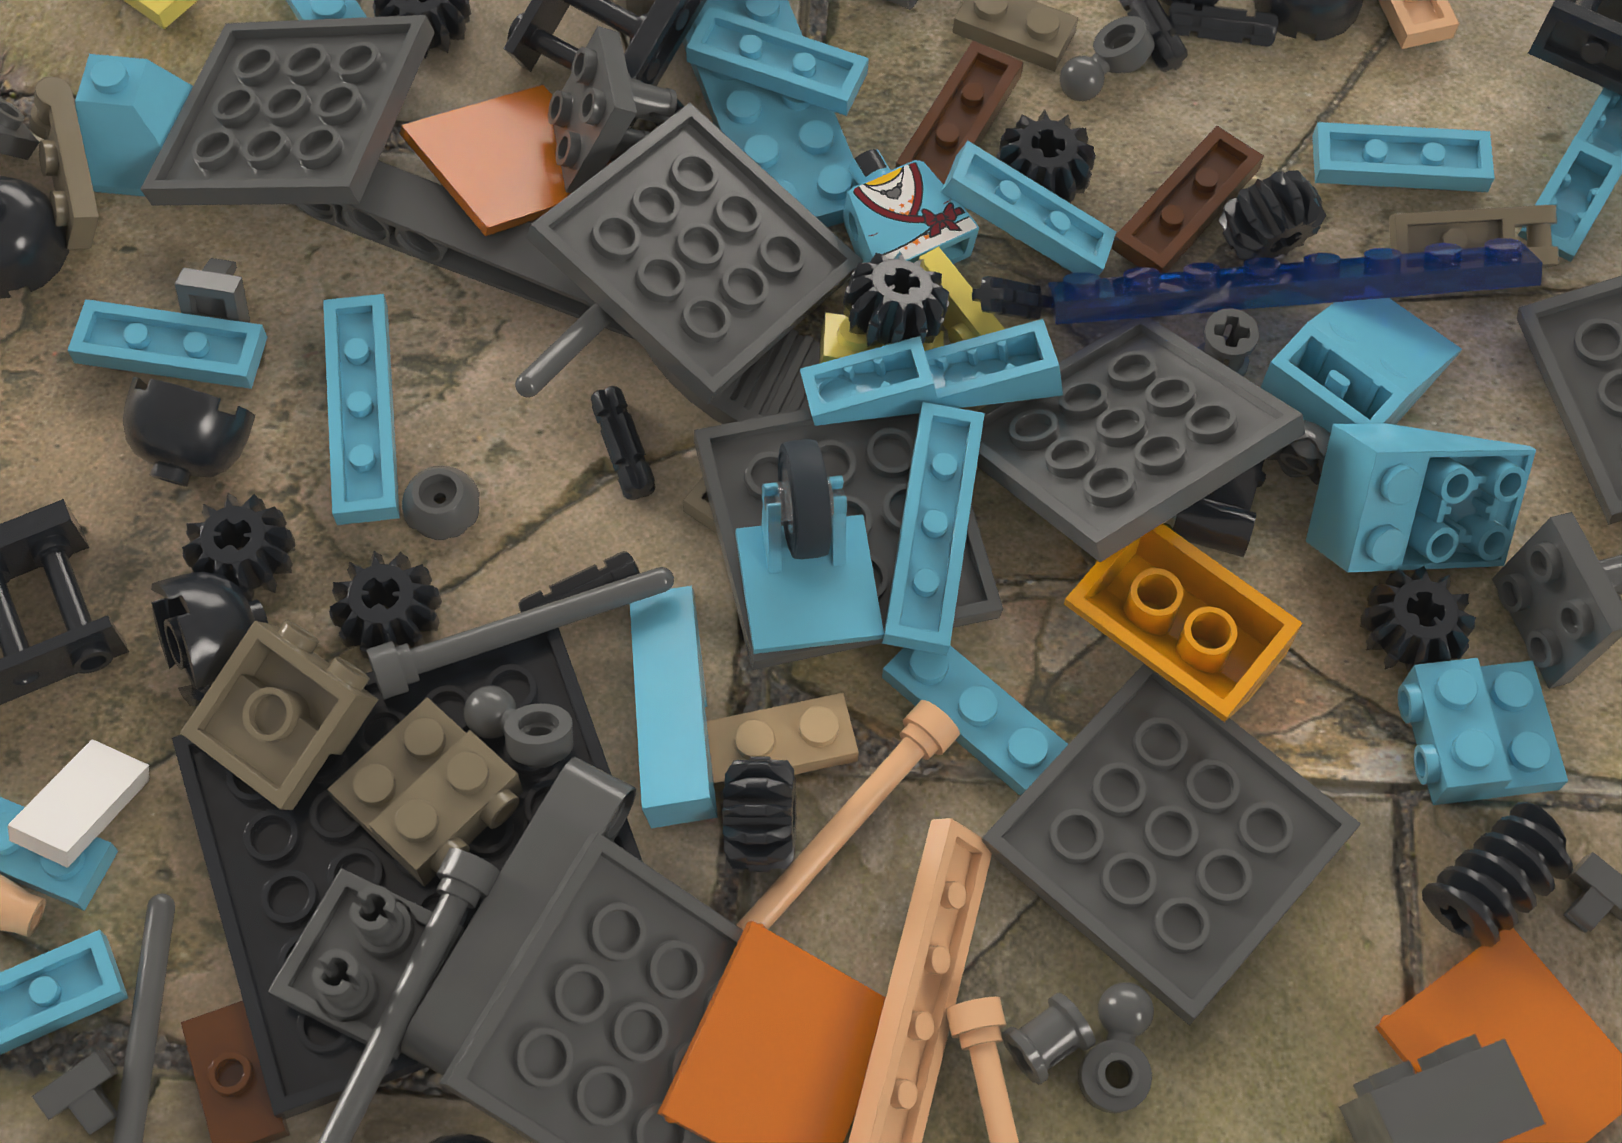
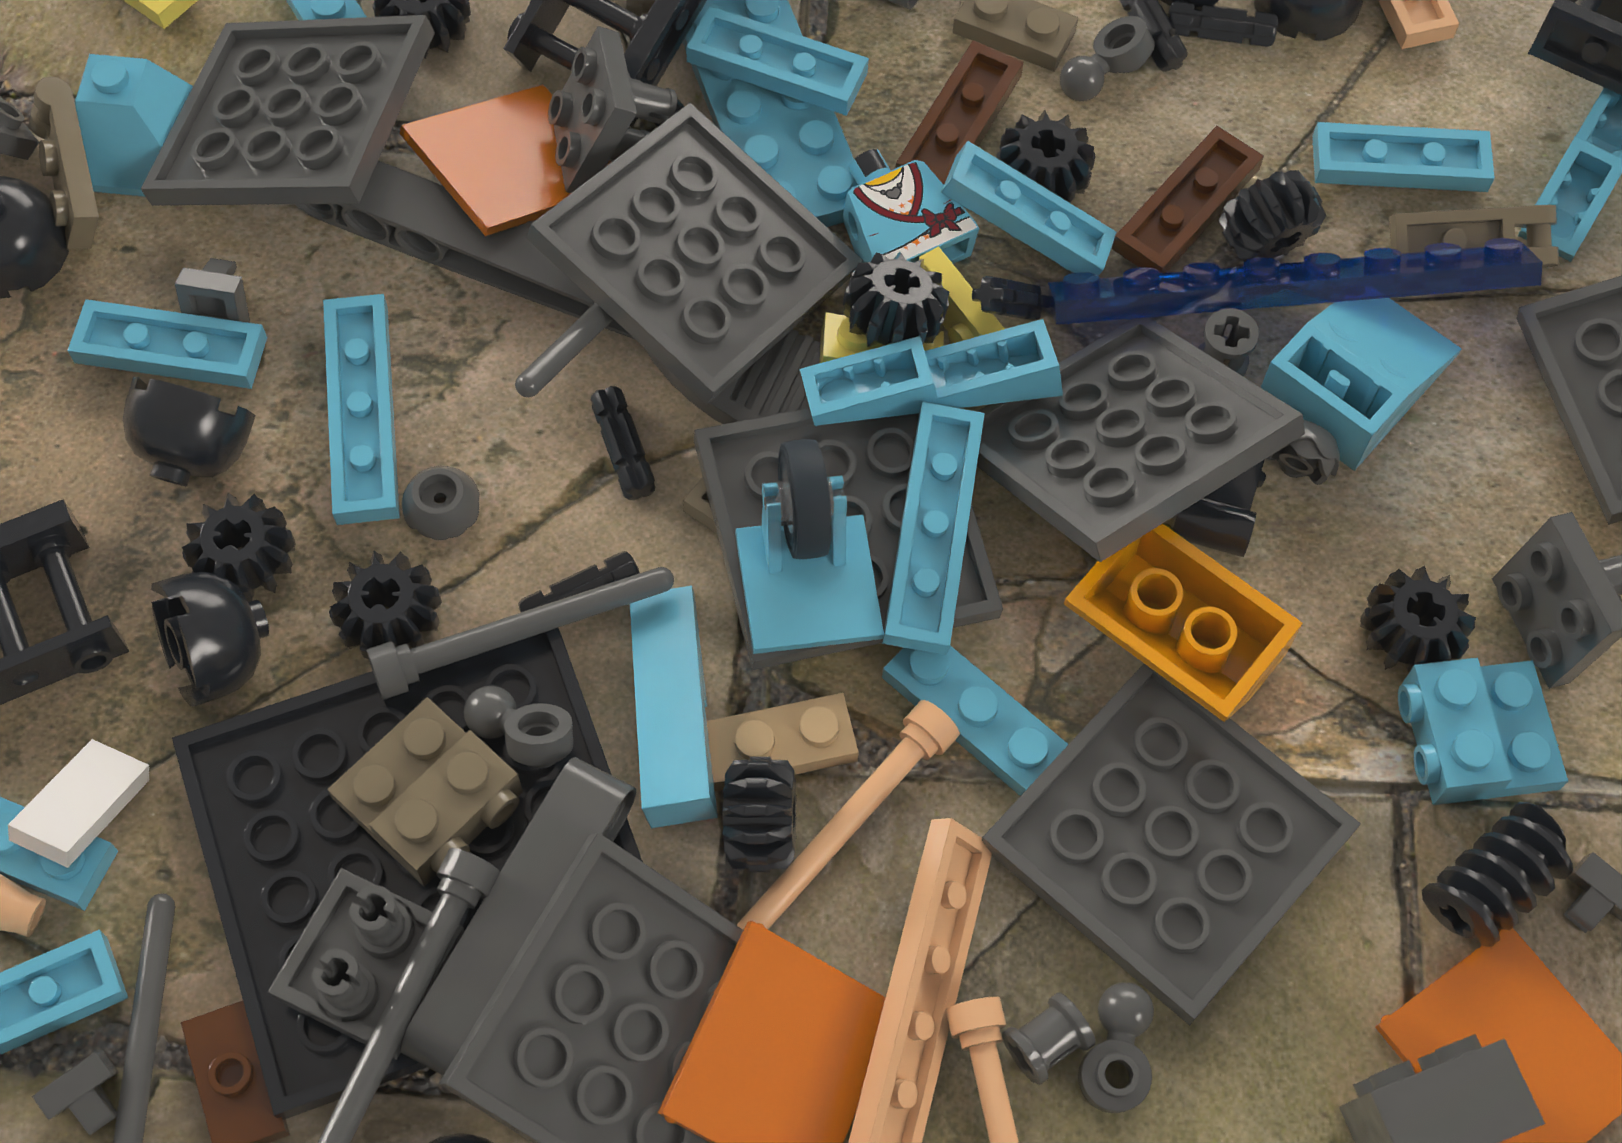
dark tan plate [180,620,379,810] -> none
medium azure slope [1306,423,1536,573] -> none

